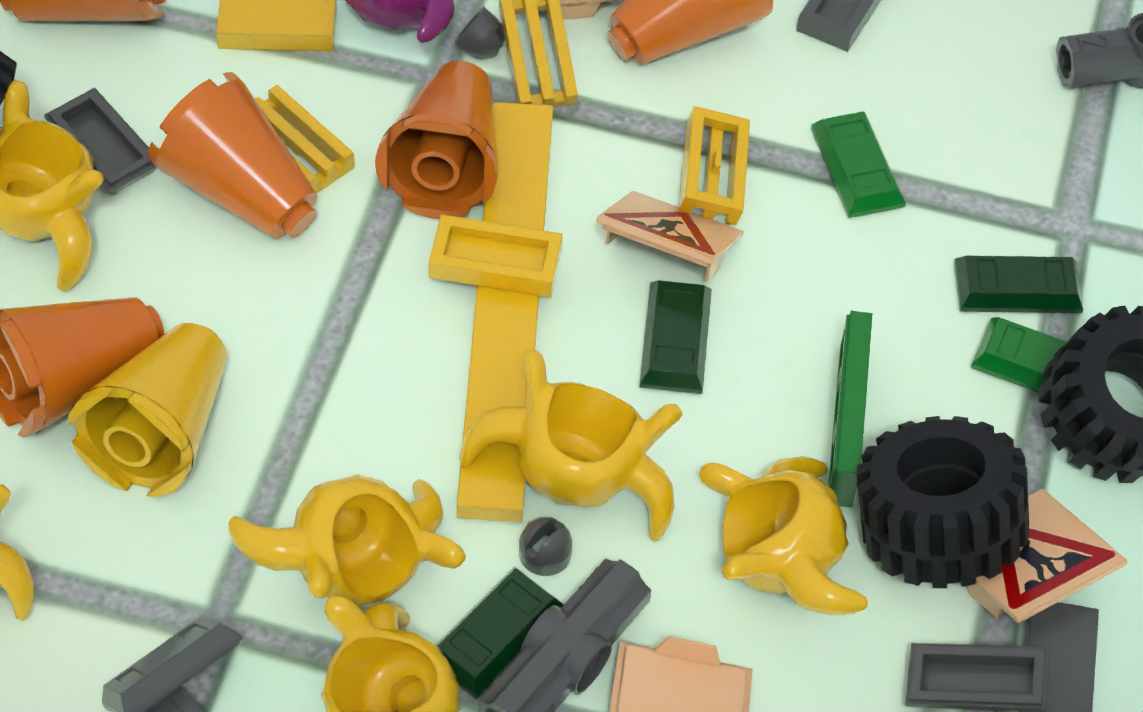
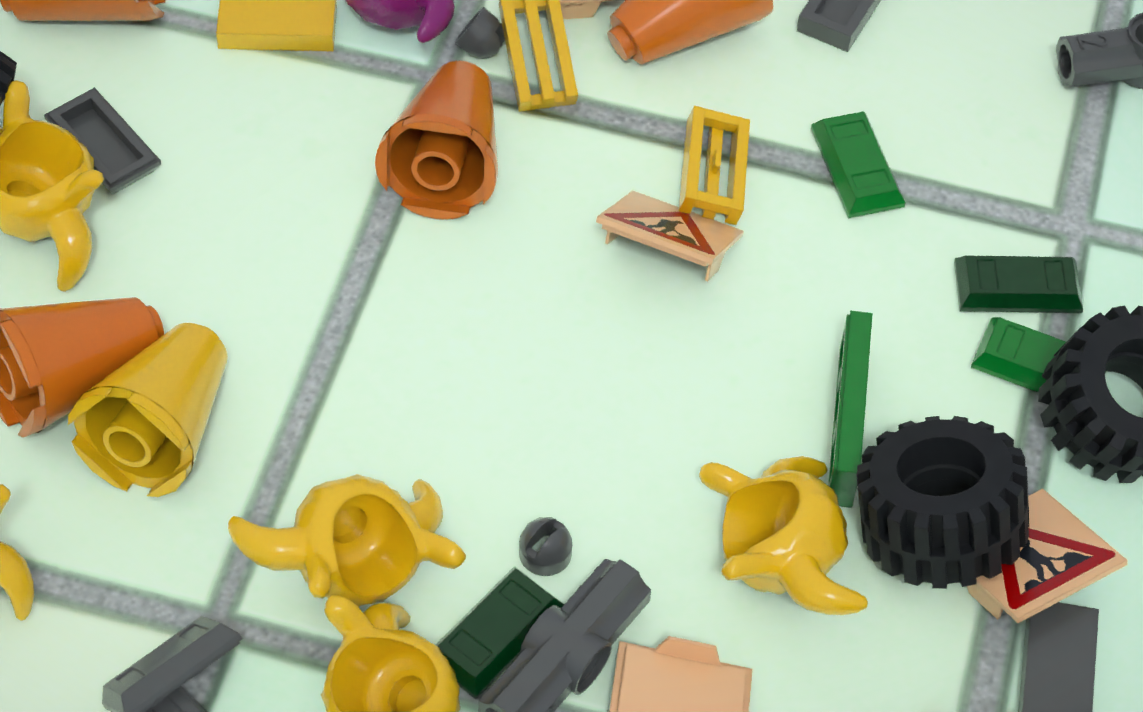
orange cone [148,72,317,239] -> none
yellow tile [255,85,355,194] -> none
yellow tile [428,214,563,297] -> none
yellow tile [457,102,553,522] -> none
yellow piece [459,350,683,541] -> none
dark green tile [639,280,712,394] -> none
dark grey tile [905,643,1050,712] -> none

